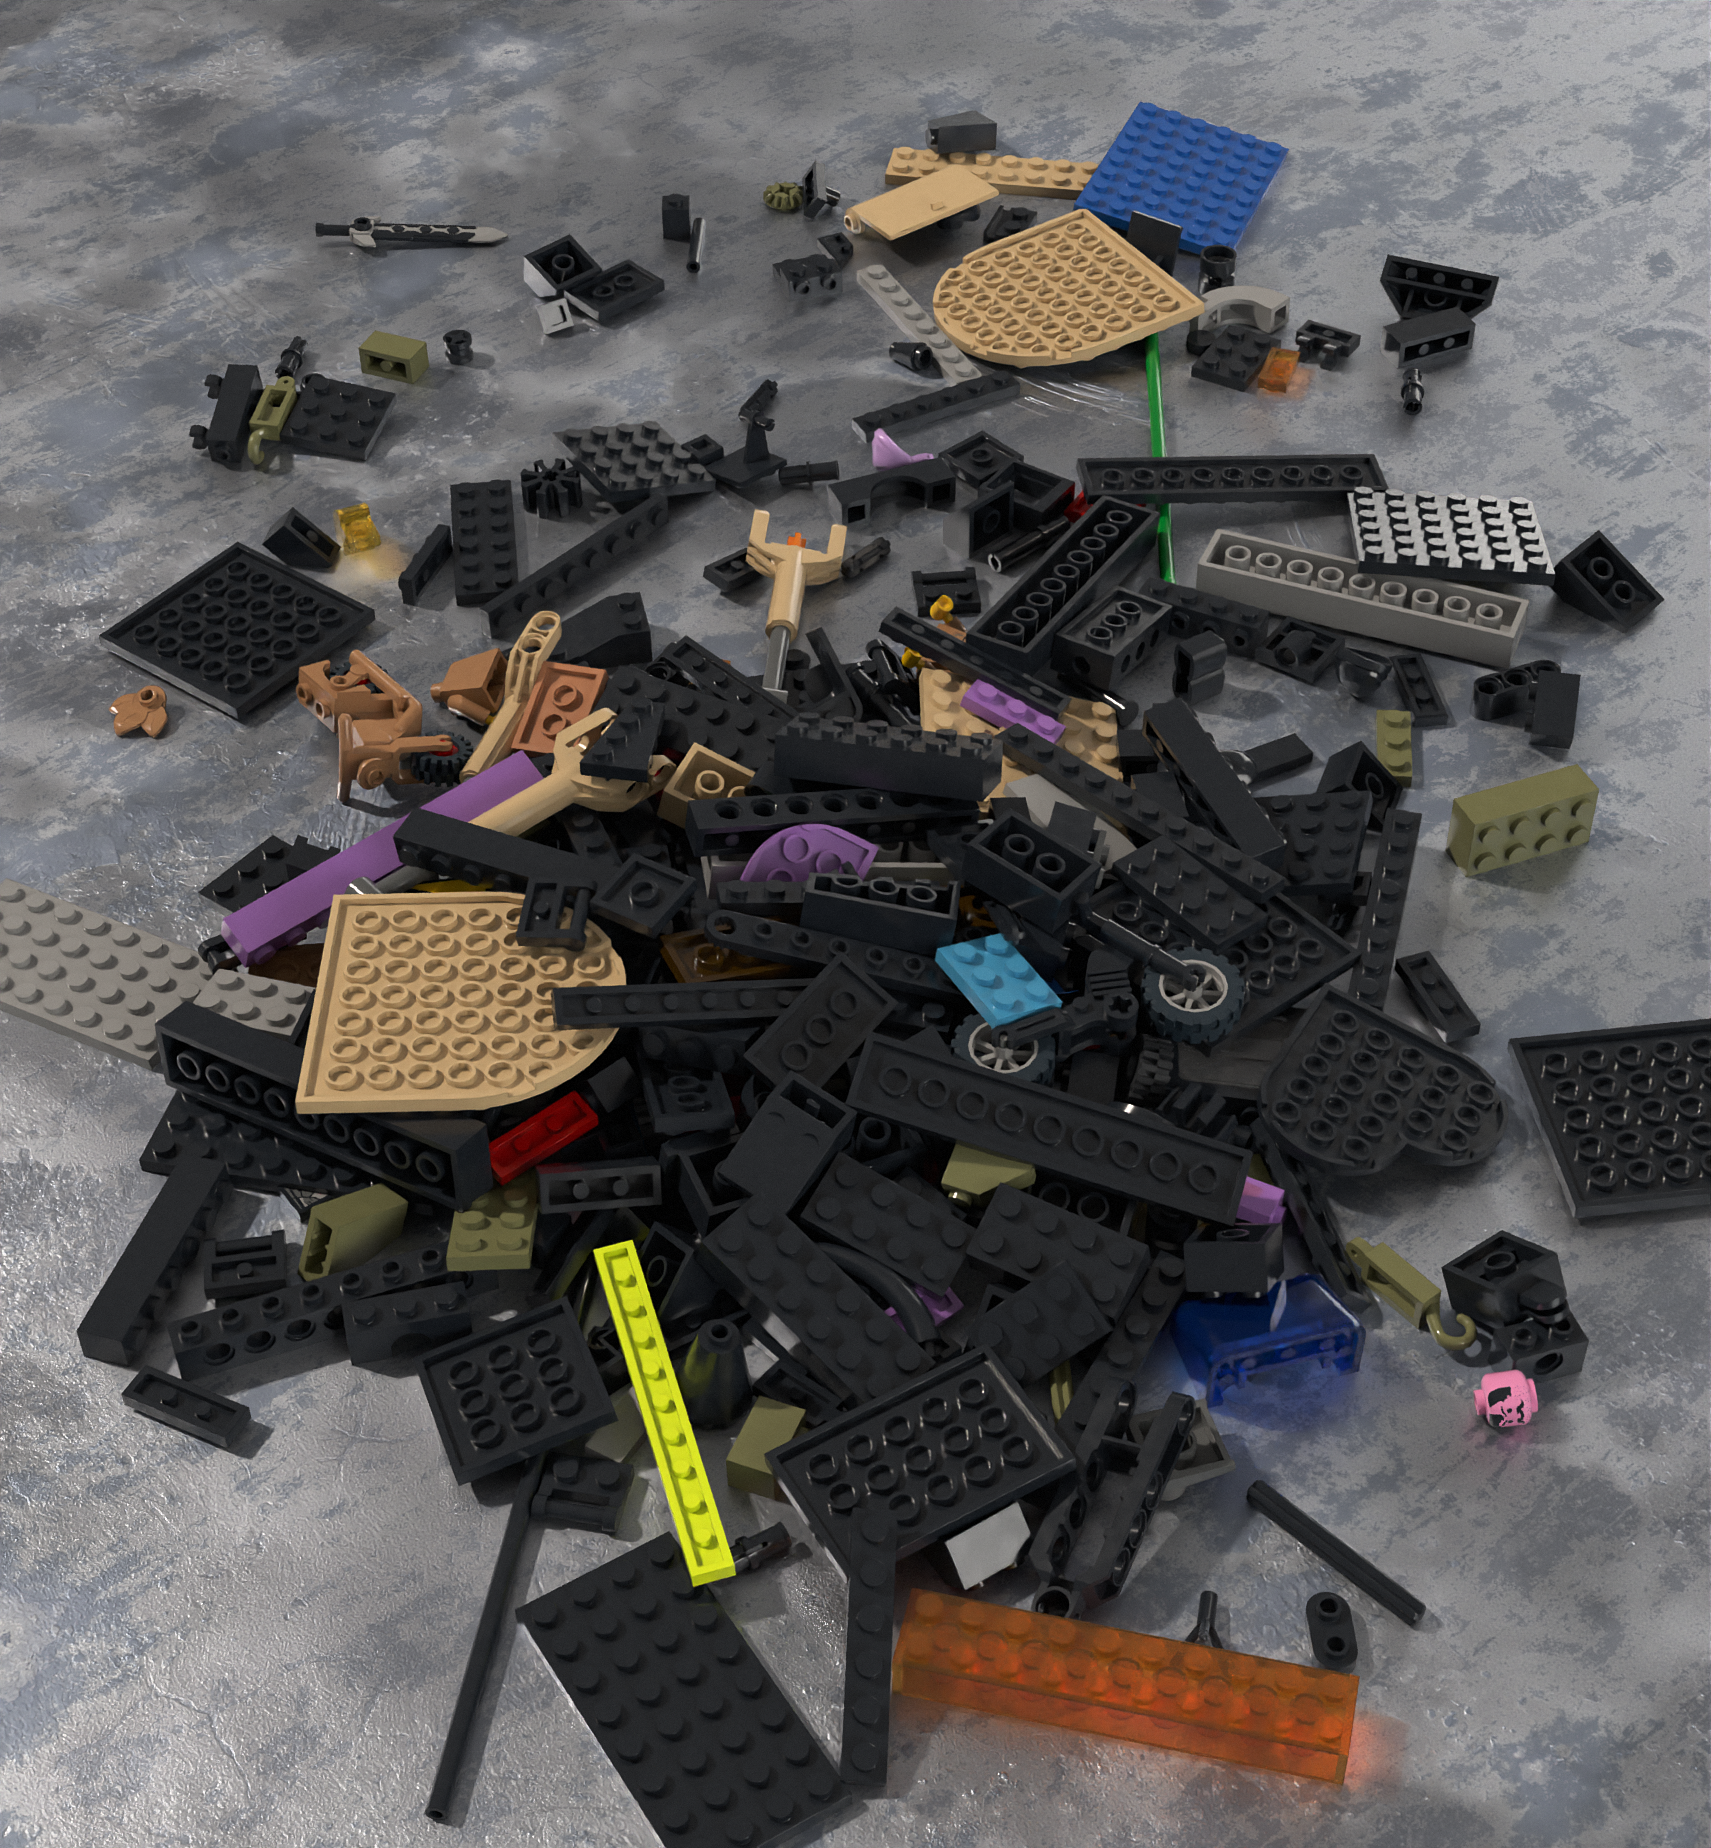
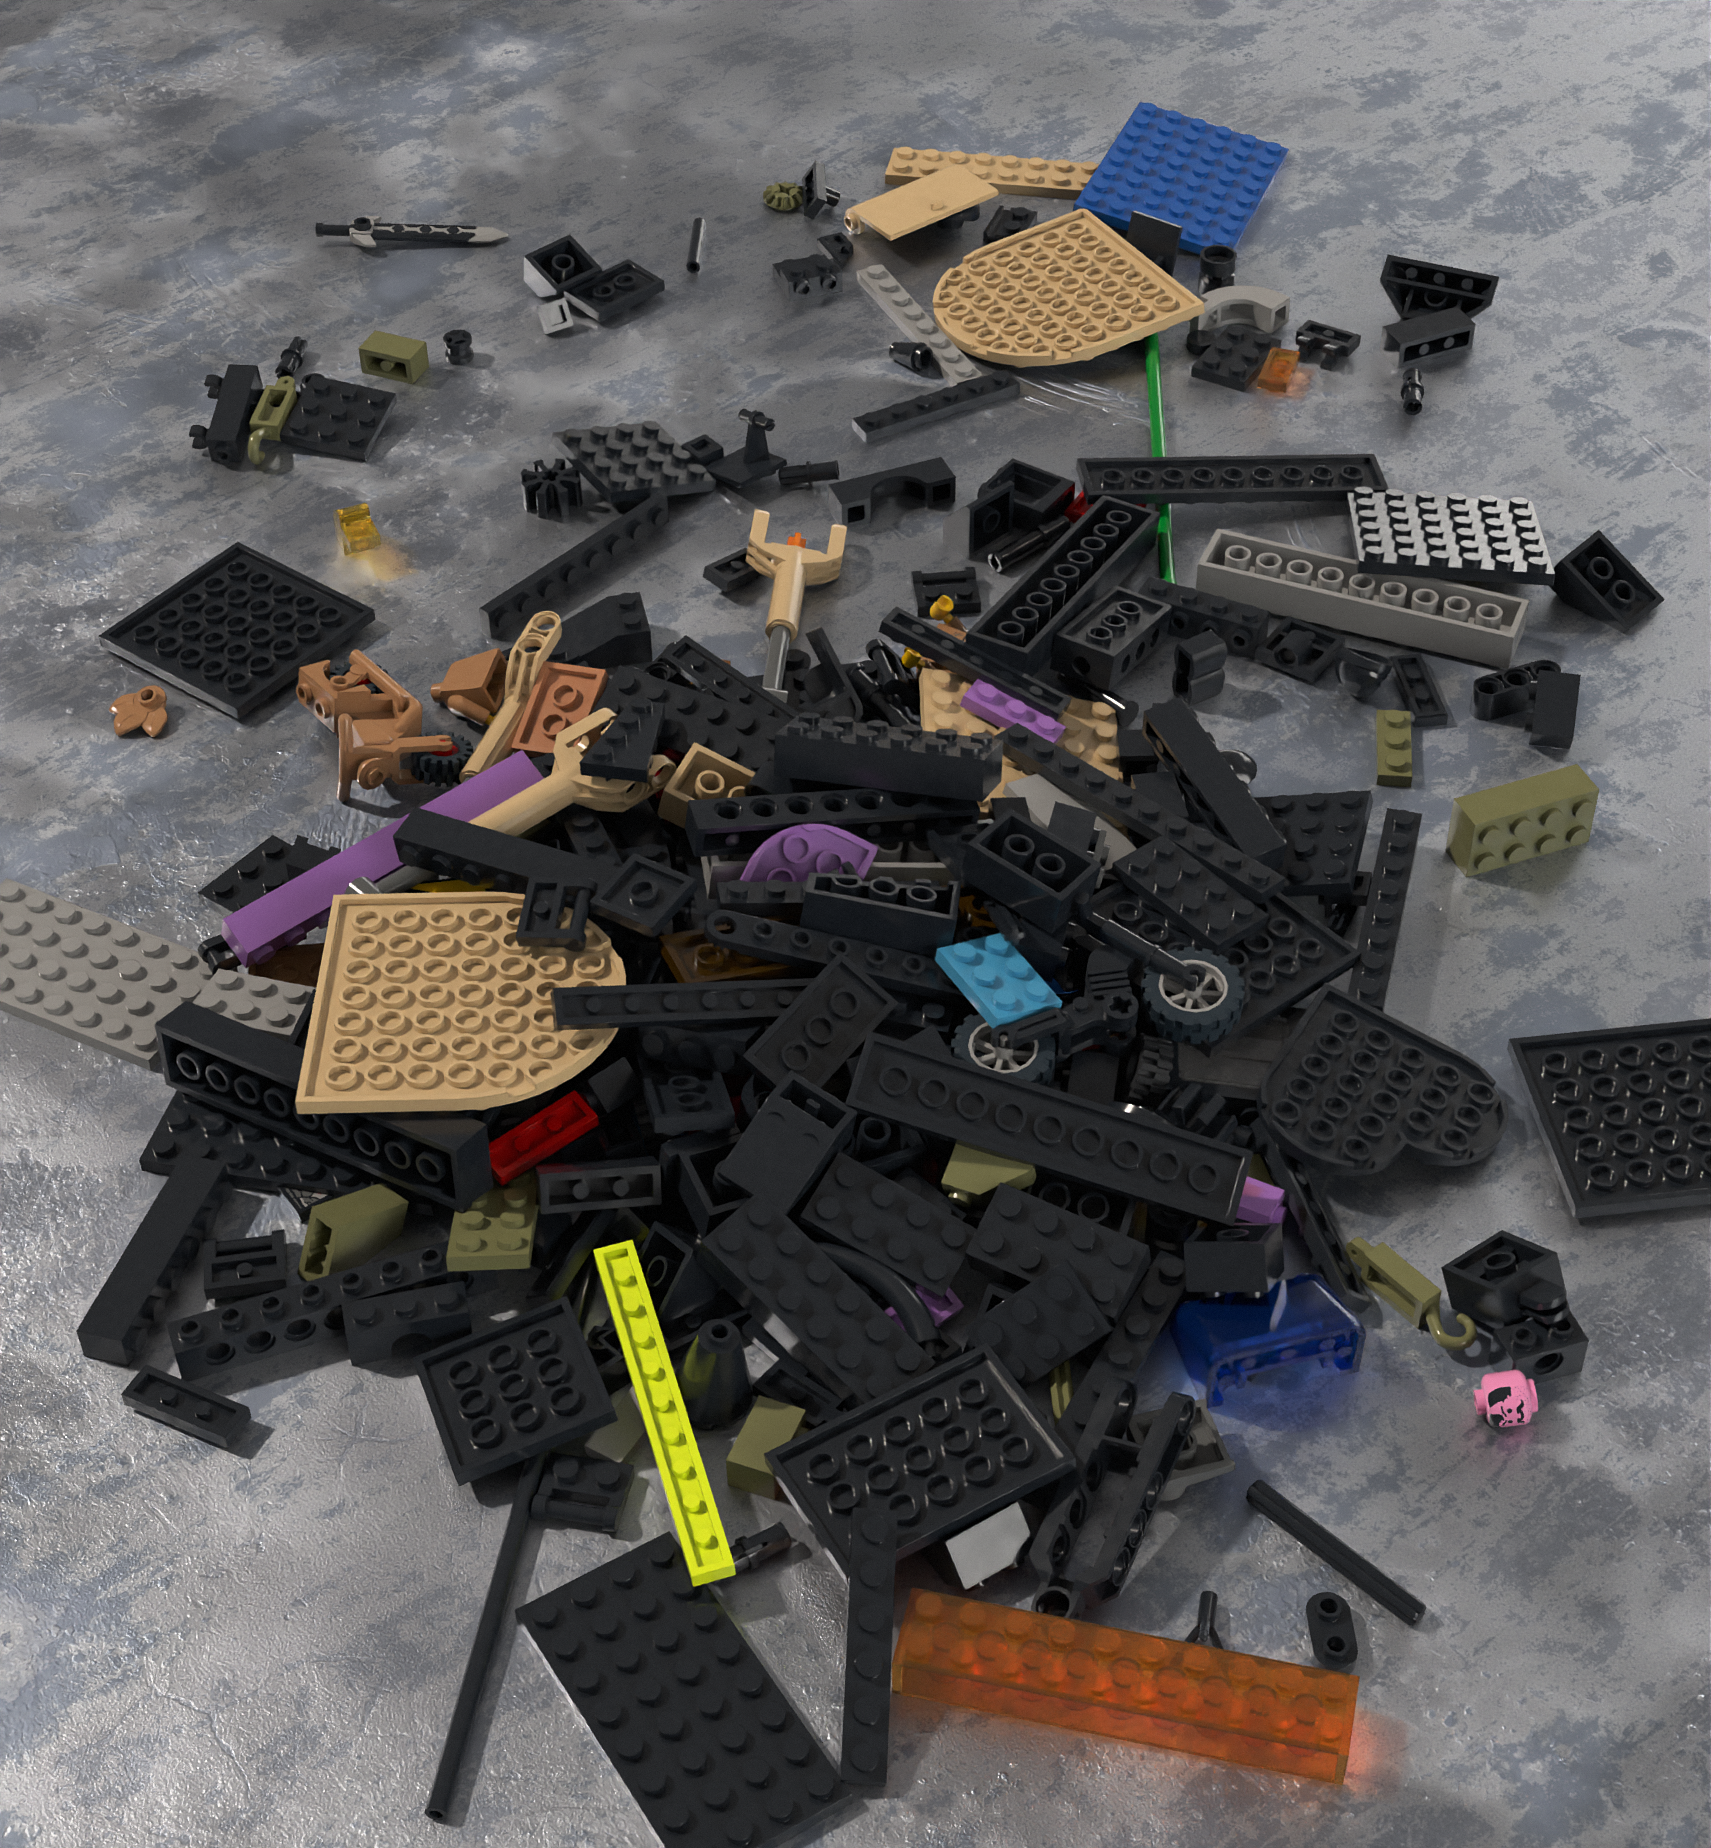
black slope [262,507,341,568] -> none
black plate [398,524,453,606] -> none
black plate [450,480,519,606] -> none
black brick [662,194,691,239] -> none
black axle [740,379,778,412] -> none
black axle [841,537,891,579] -> none
lavender hat [872,428,934,472] -> none
black slope [925,110,997,154] -> none
black plate [938,430,1024,489] -> none
black tile [1243,733,1313,785] -> none
black slope [1316,741,1403,833] -> none
black plate [1394,951,1481,1043] -> none

